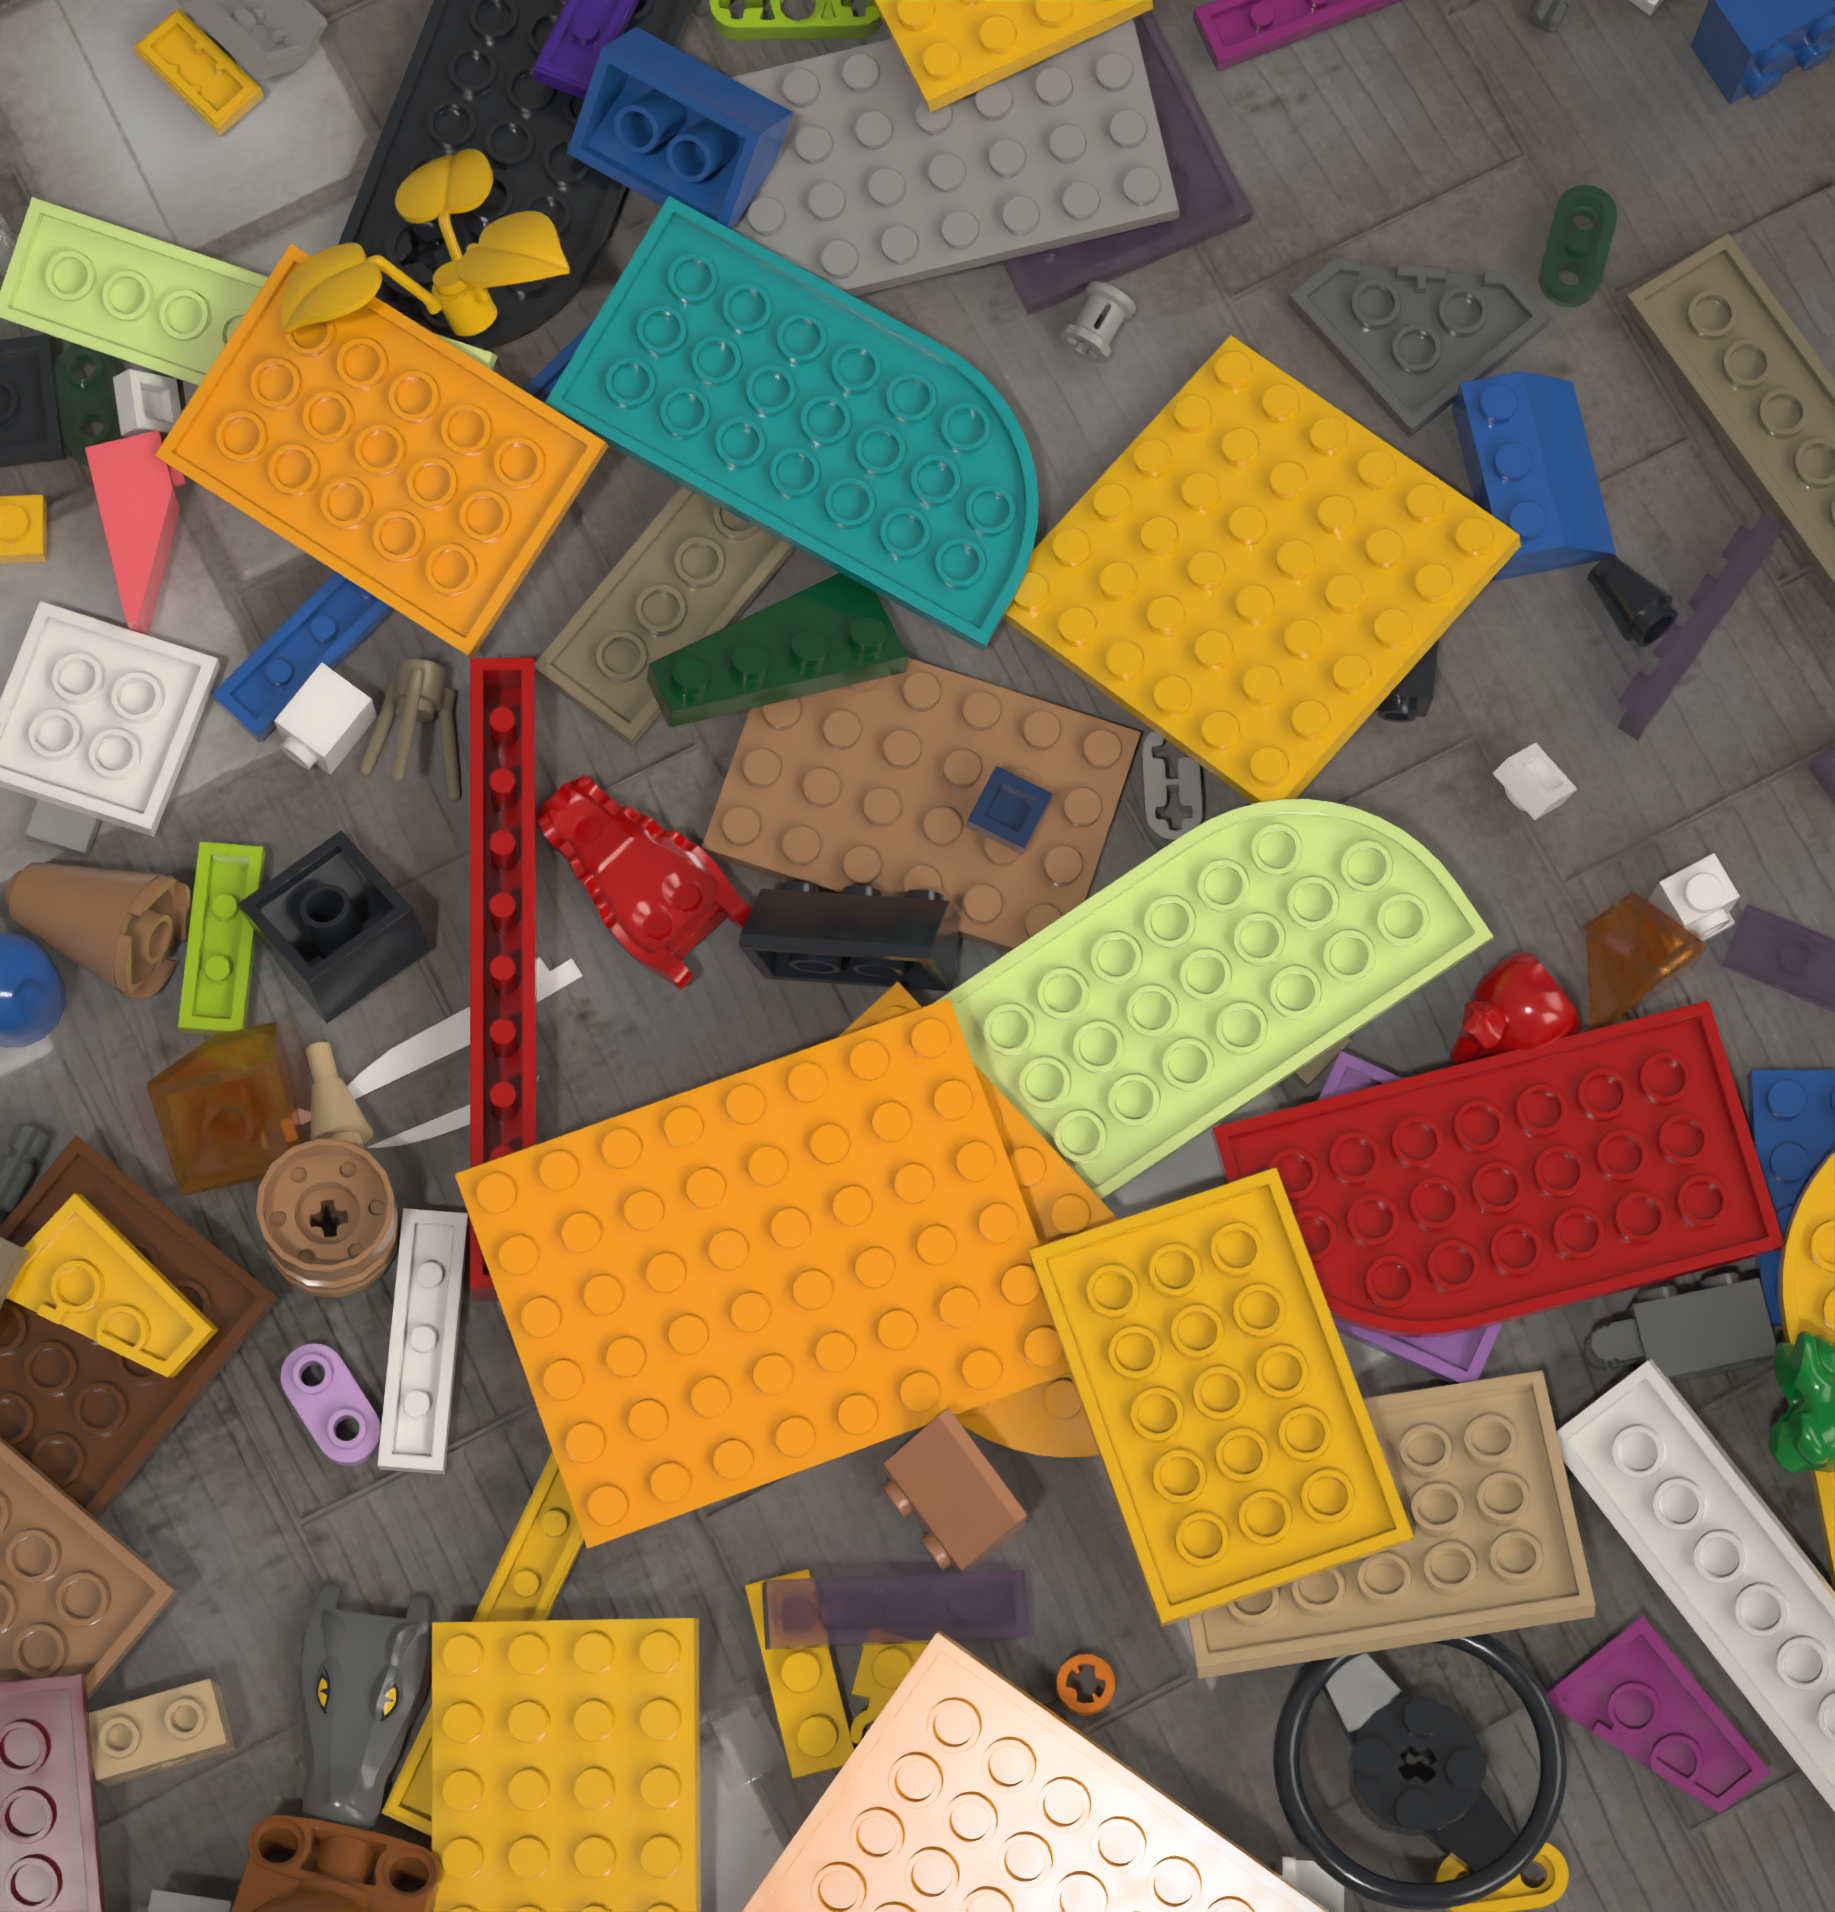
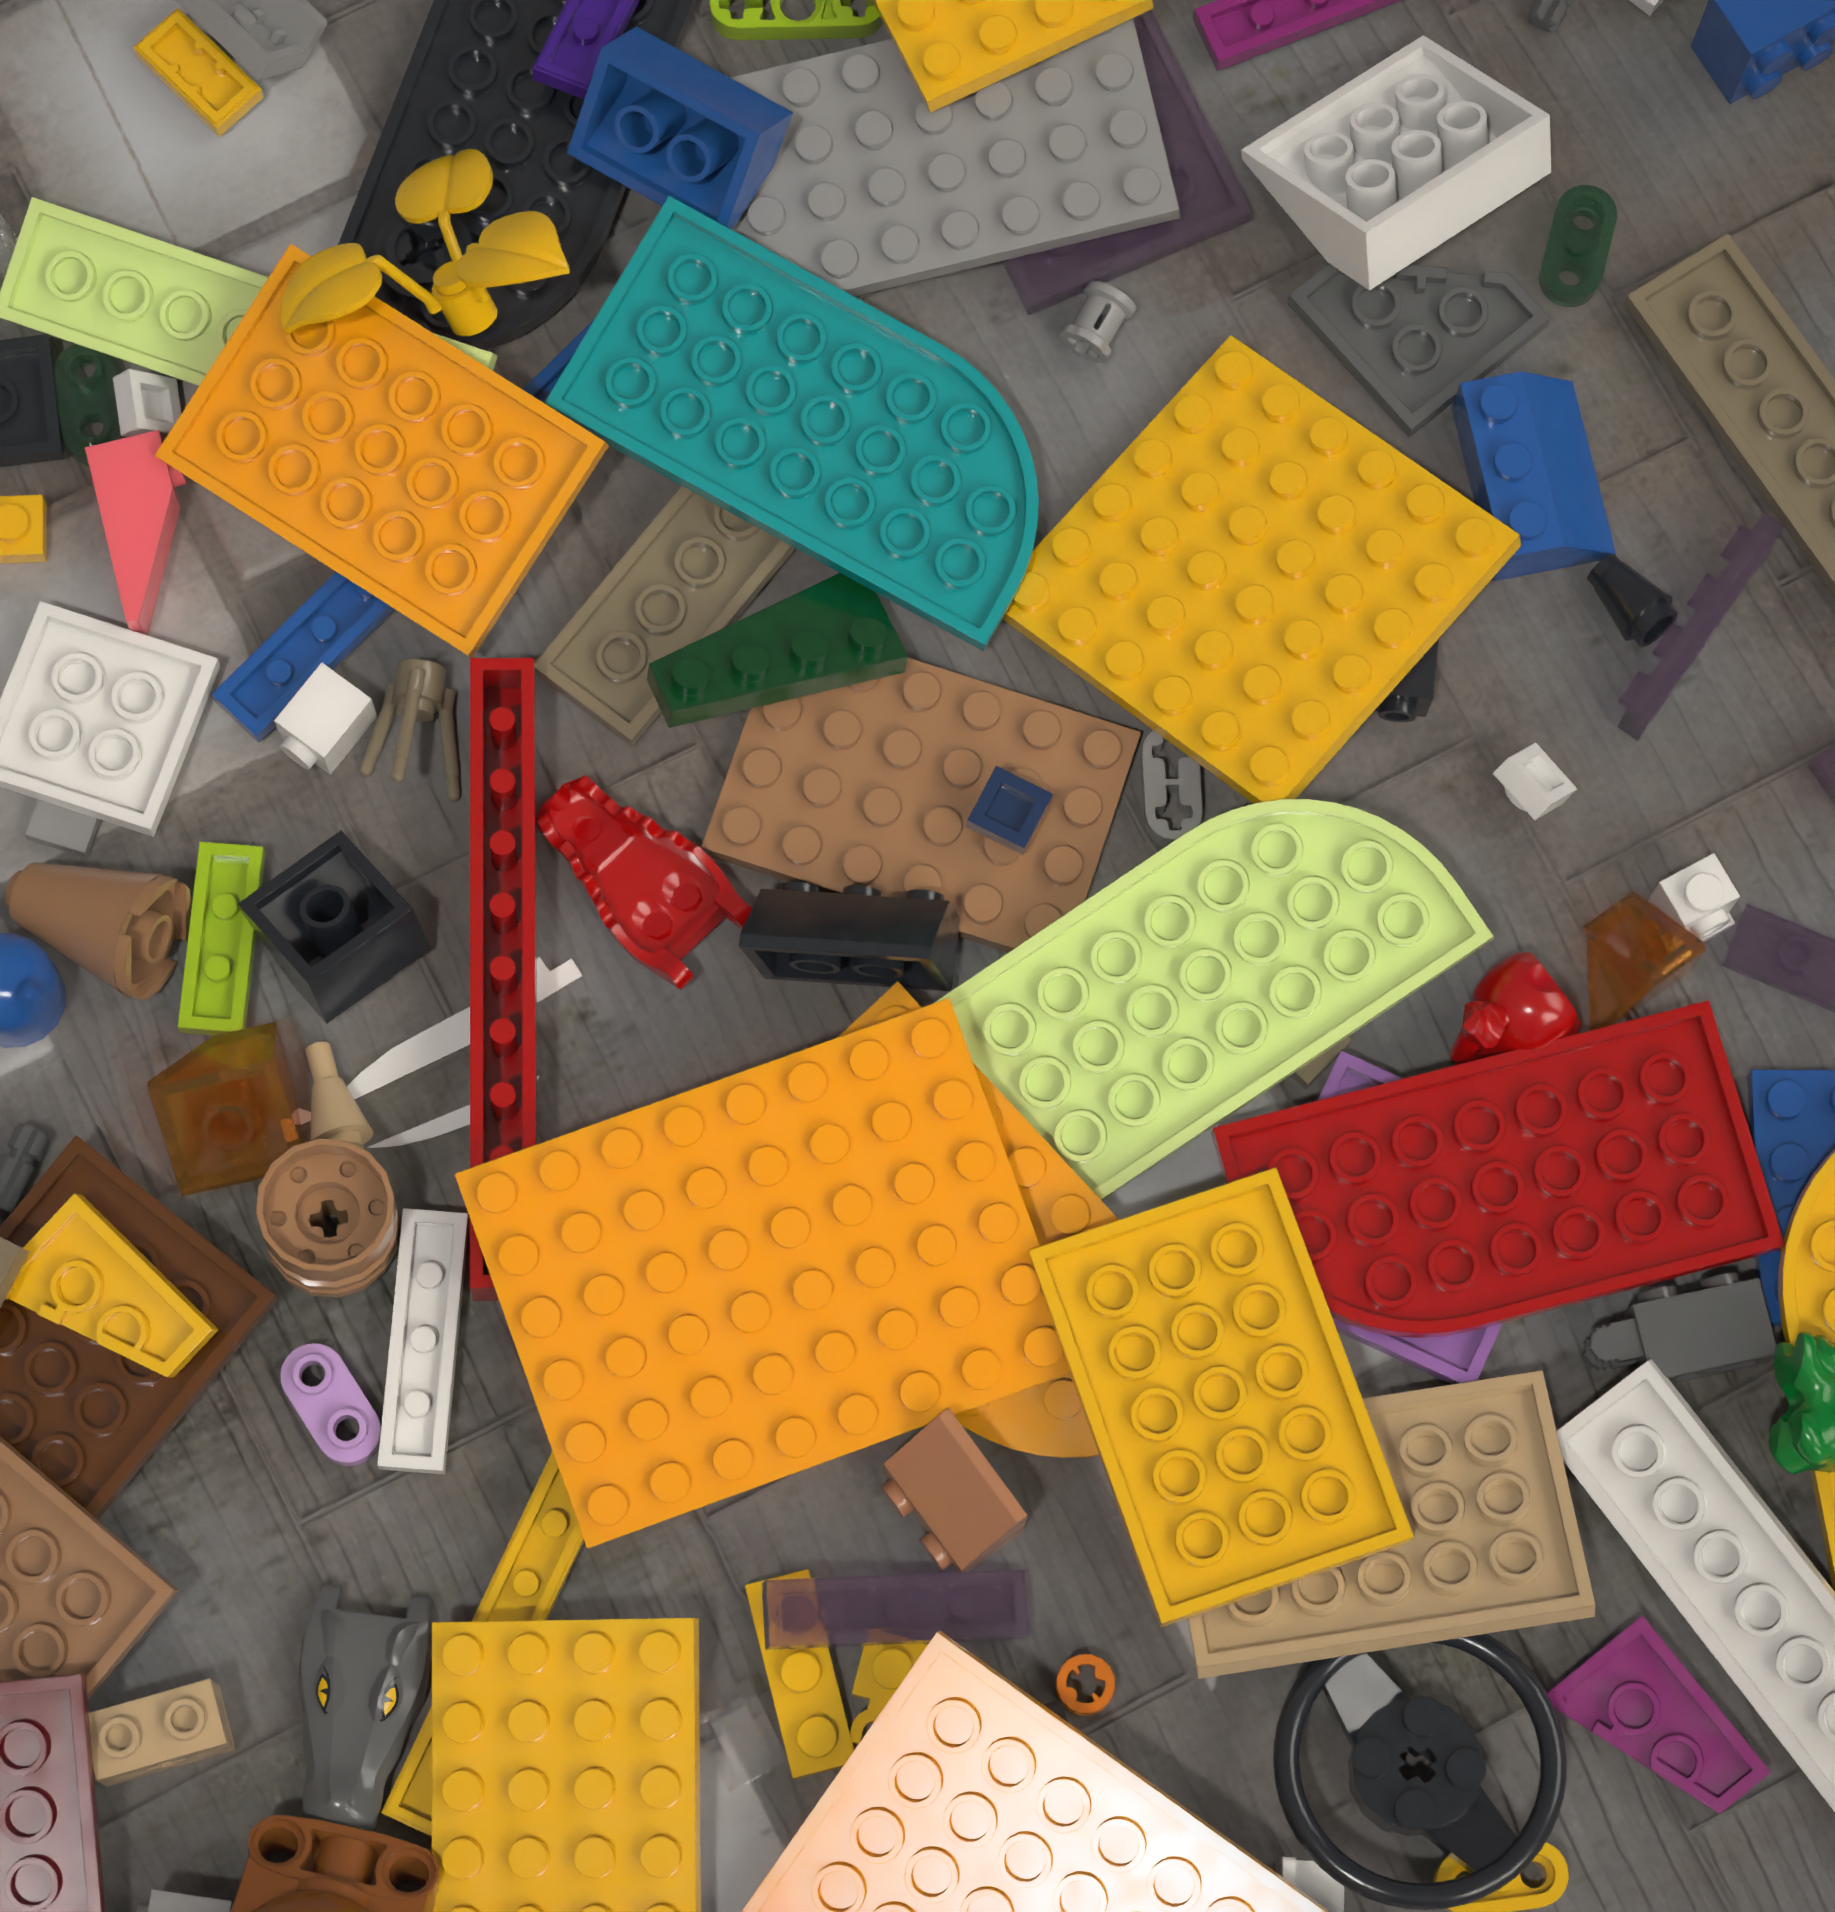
none -> white slope [1241,35,1551,291]

